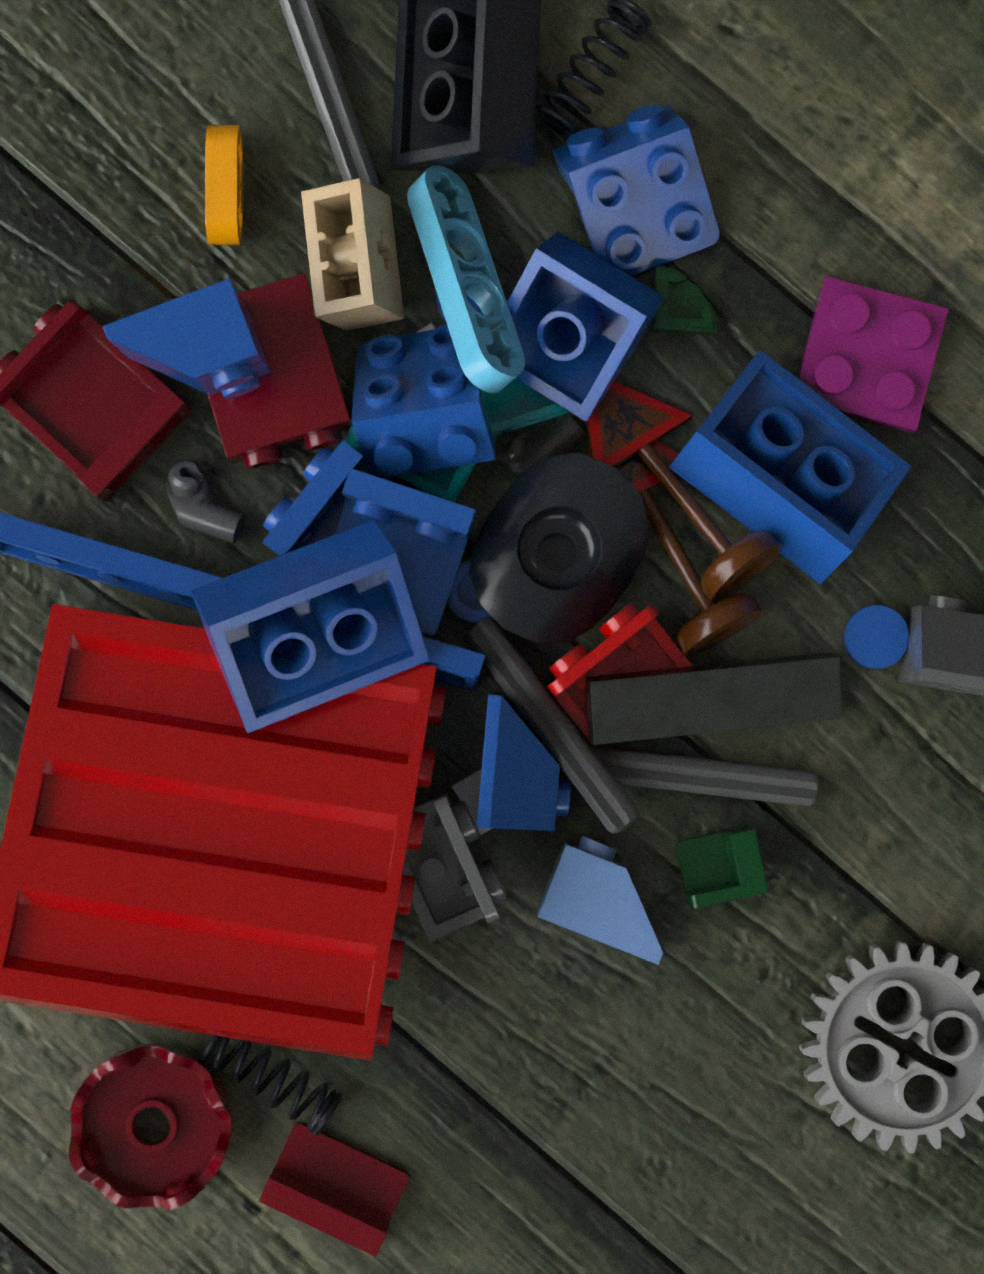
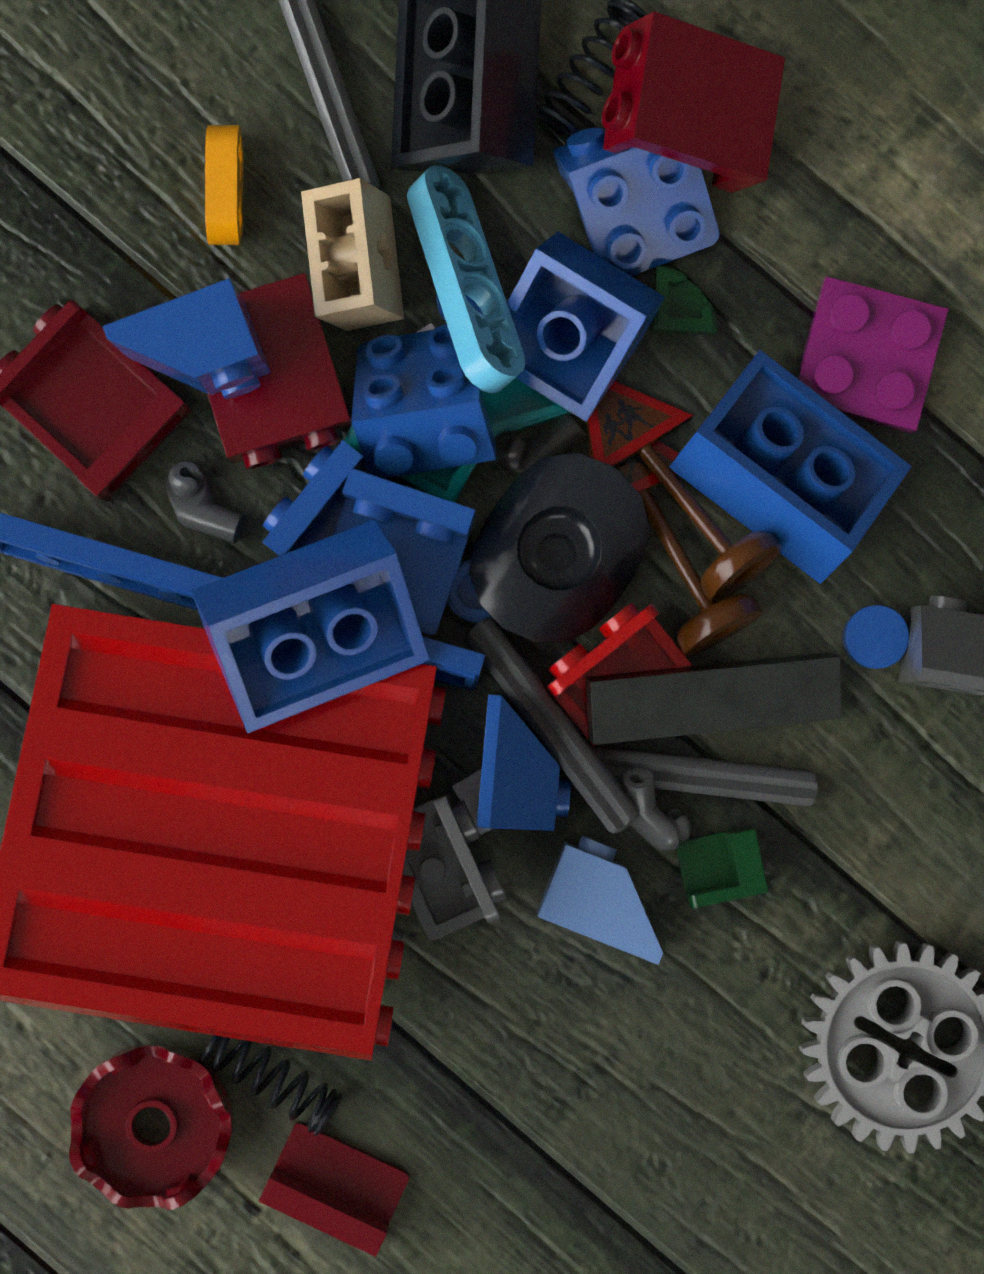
none -> dark red panel [602,11,785,193]
none -> dark grey arm [622,768,692,851]

